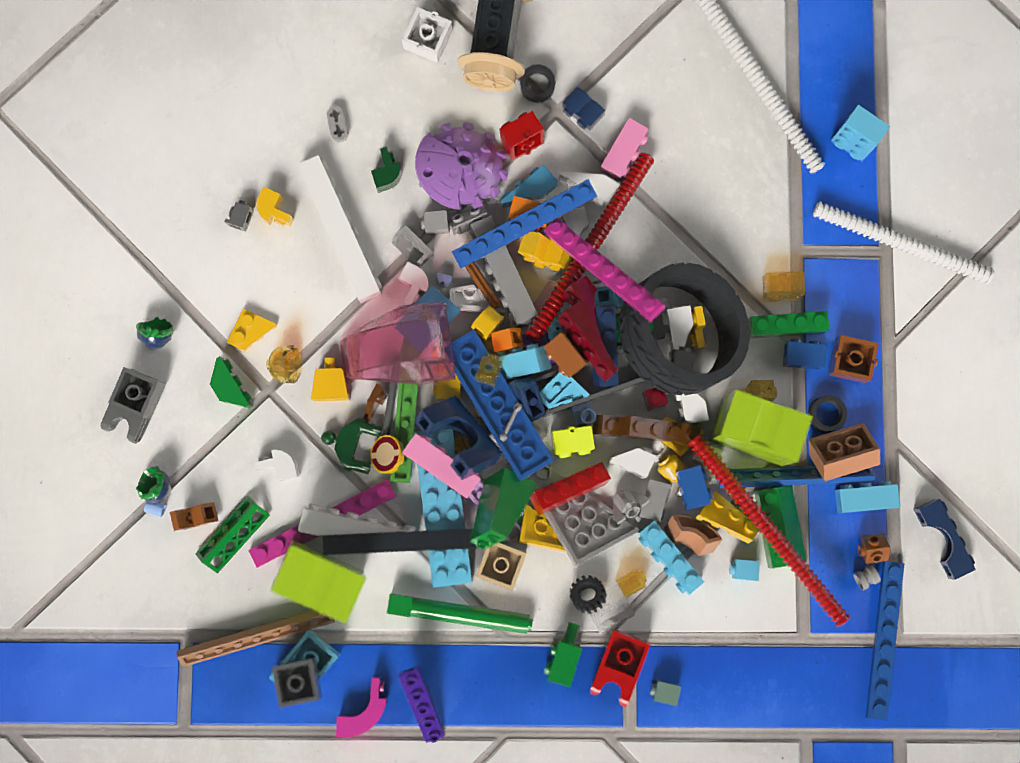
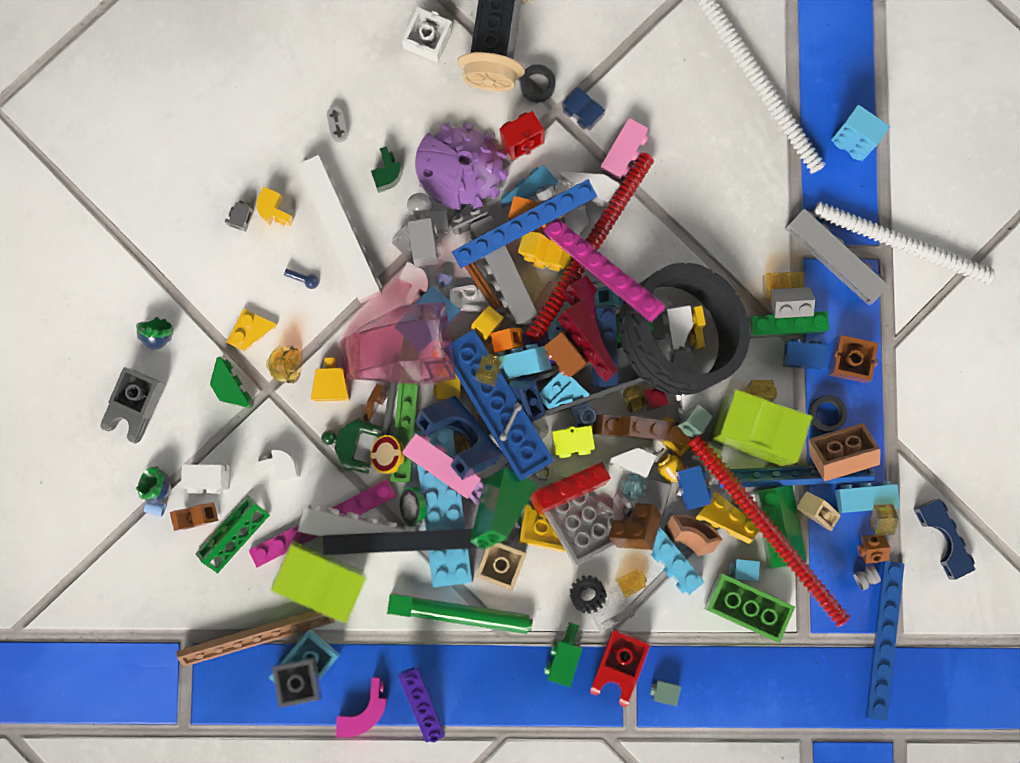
none -> white brick [181,464,229,494]
none -> dark blue bar [284,268,319,289]
none -> tile [399,487,427,526]
none -> light grey brick [407,193,441,267]
none -> light grey beam [536,183,556,203]
none -> reddish brown brick [608,503,662,550]
none -> clear yellow brick [622,386,647,413]
none -> clear light blue gear [622,474,647,499]
none -> sand green brick [678,404,713,438]
none -> bright green brick [704,573,795,643]
none -> light grey brick [771,287,815,318]
none -> light grey brick [785,209,889,305]
none -> tan slope [796,492,841,531]
none -> clear yellow brick [870,504,899,536]

